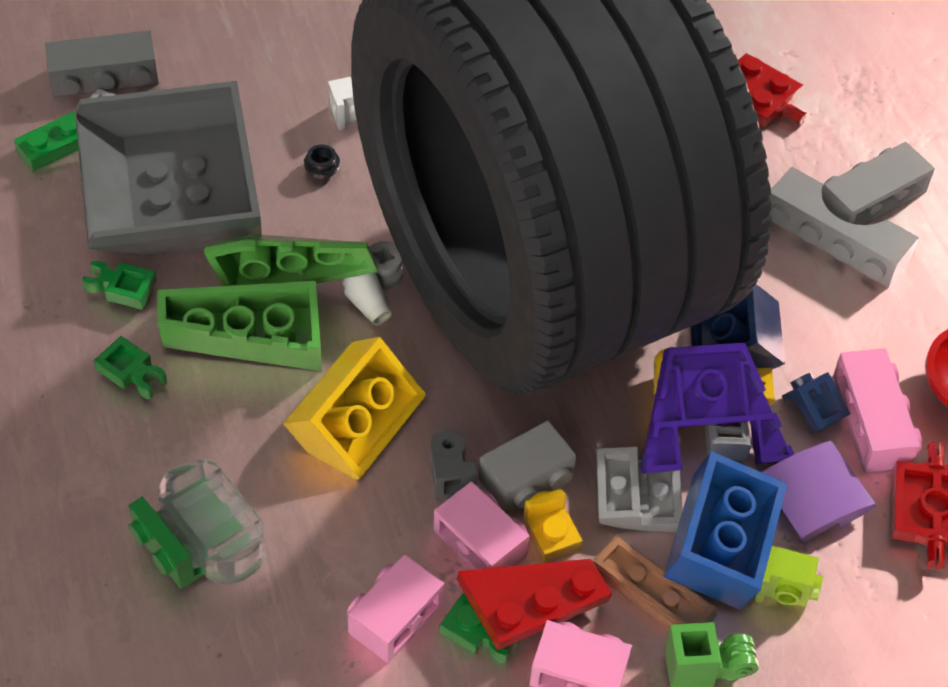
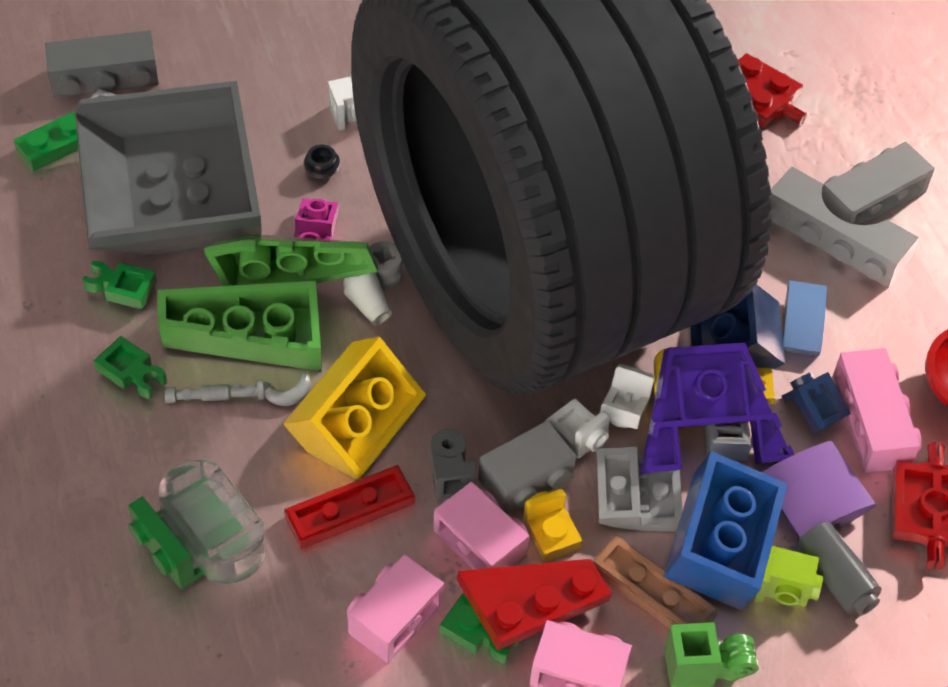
none -> light grey piece [165,372,310,406]
none -> red tile [284,465,415,549]
none -> dark pink slope [293,198,339,240]
none -> white bracket [546,398,610,459]
none -> white bracket [600,364,655,429]
none -> medium blue slope [782,280,827,356]
none -> dark grey brick [796,522,882,616]

